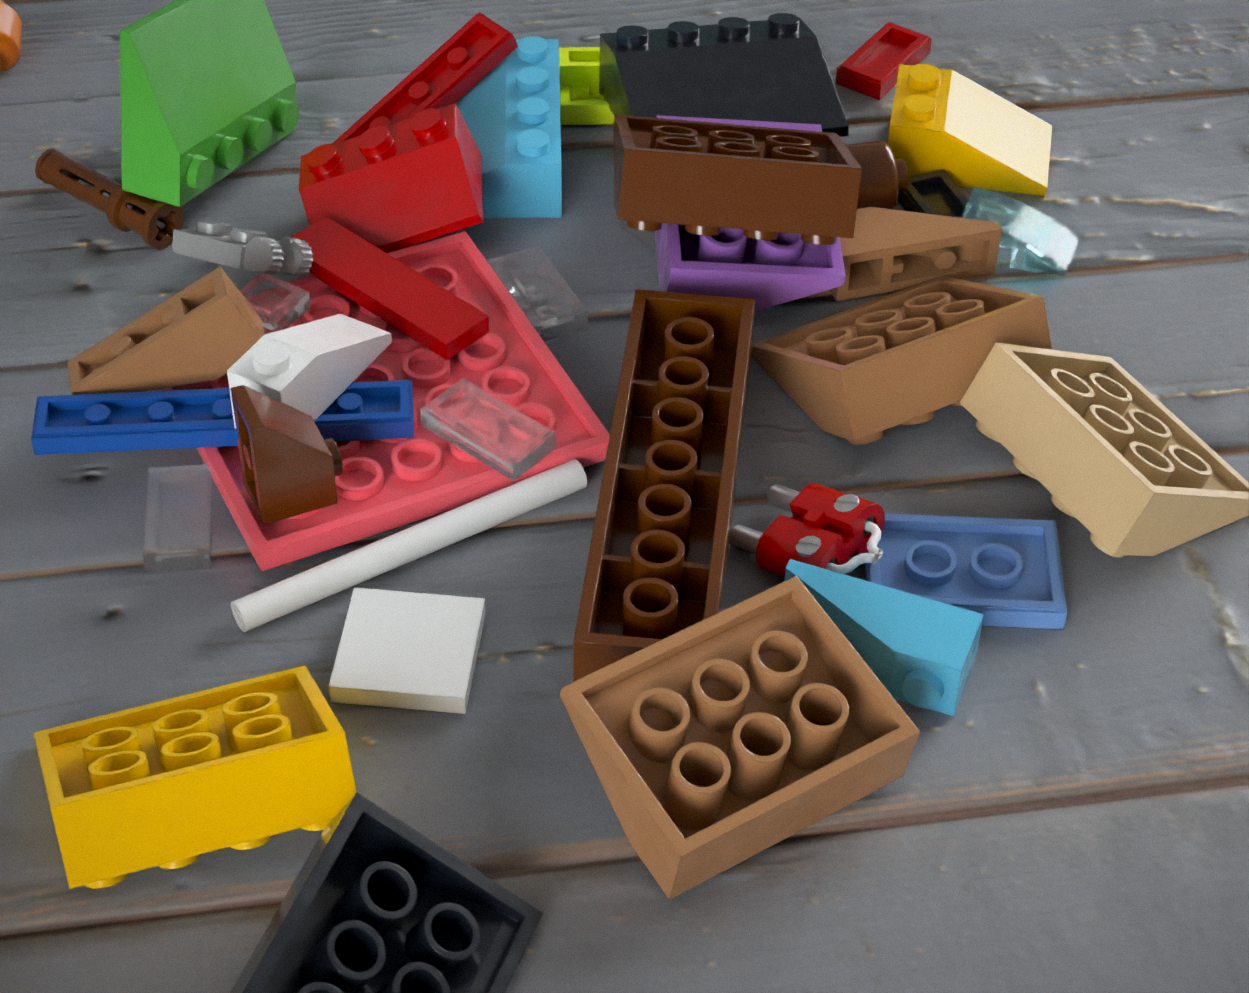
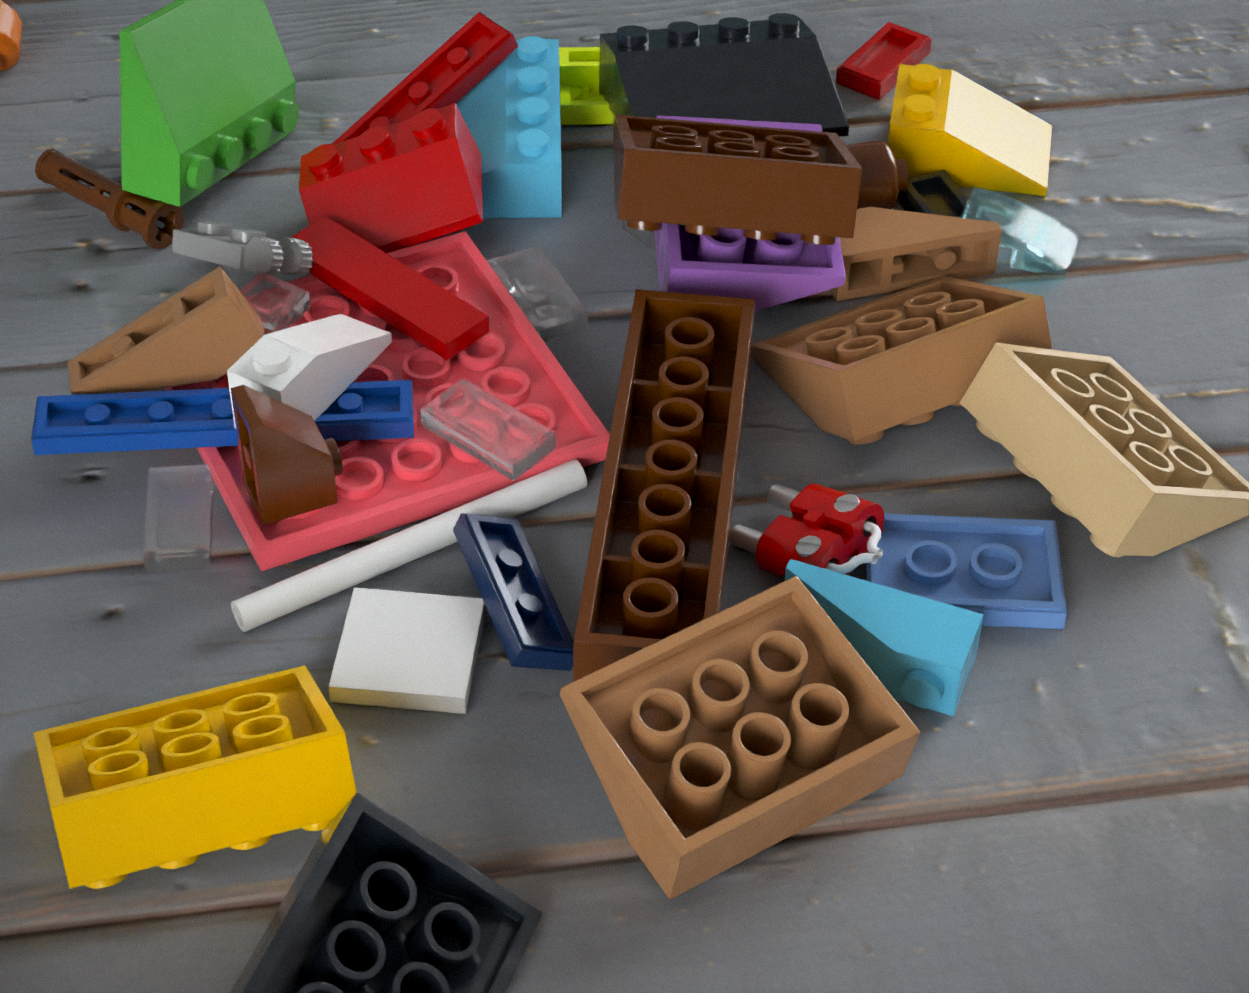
none -> dark blue tile [453,513,574,671]

